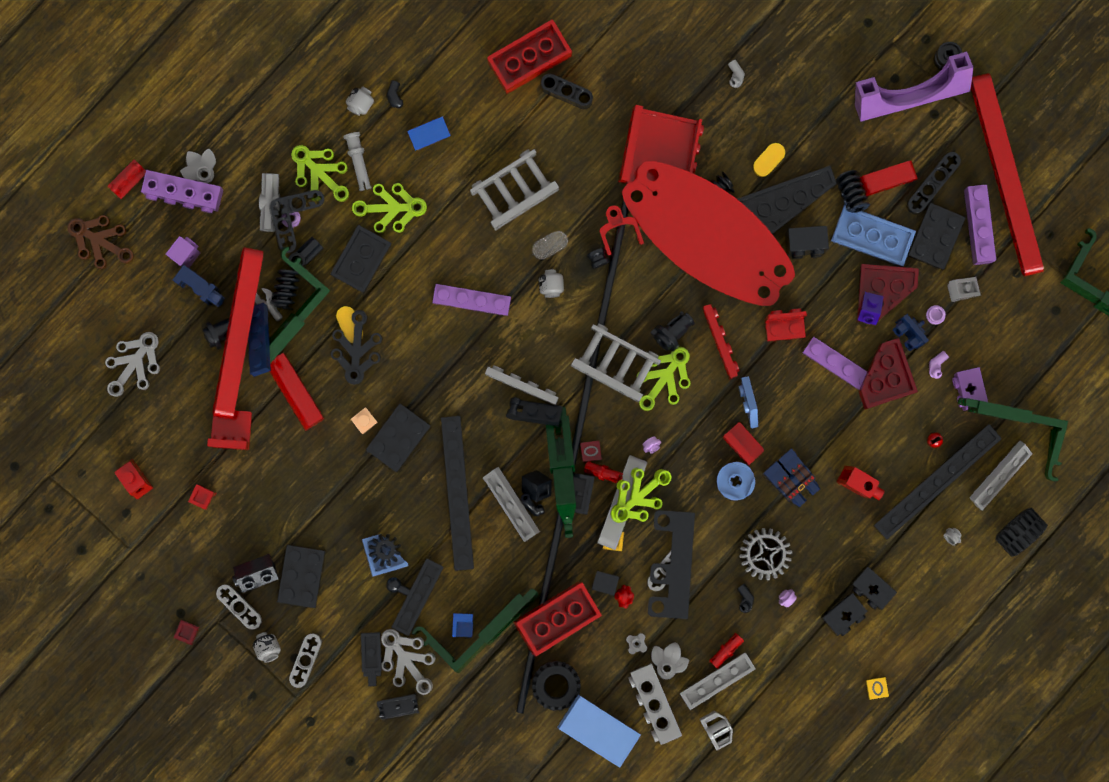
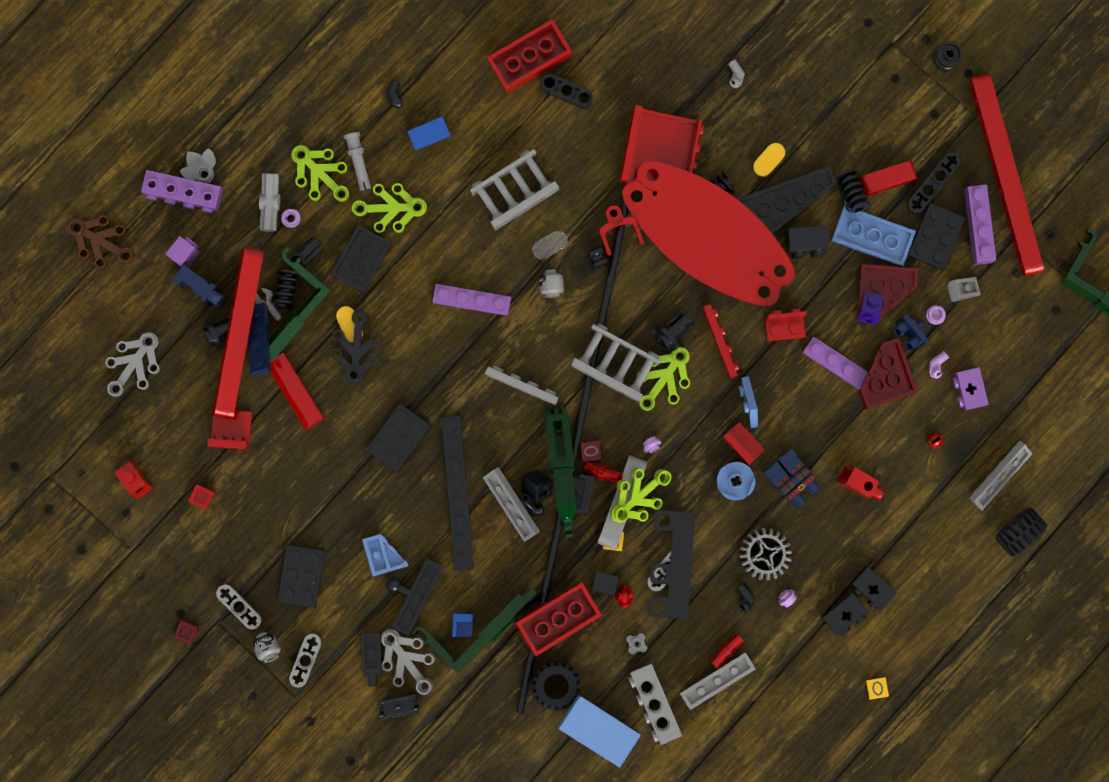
red hinge [108,160,146,199] -> none
black brick [232,554,279,593] -> none
black beam [269,190,324,253] -> none
light grey head [346,87,374,116] -> none
light nougat plate [351,407,378,434] -> none
black gear [368,534,401,567] -> none
black plate [506,397,563,426] -> none
light grey plate [651,642,689,679] -> none
light grey piece [699,711,733,751] -> none
medium lavender arch [855,52,973,121] -> none
black plate [873,424,1002,540] -> none
light grey plate [944,528,962,545] -> none
dark green hinge [958,397,1068,481] -> none

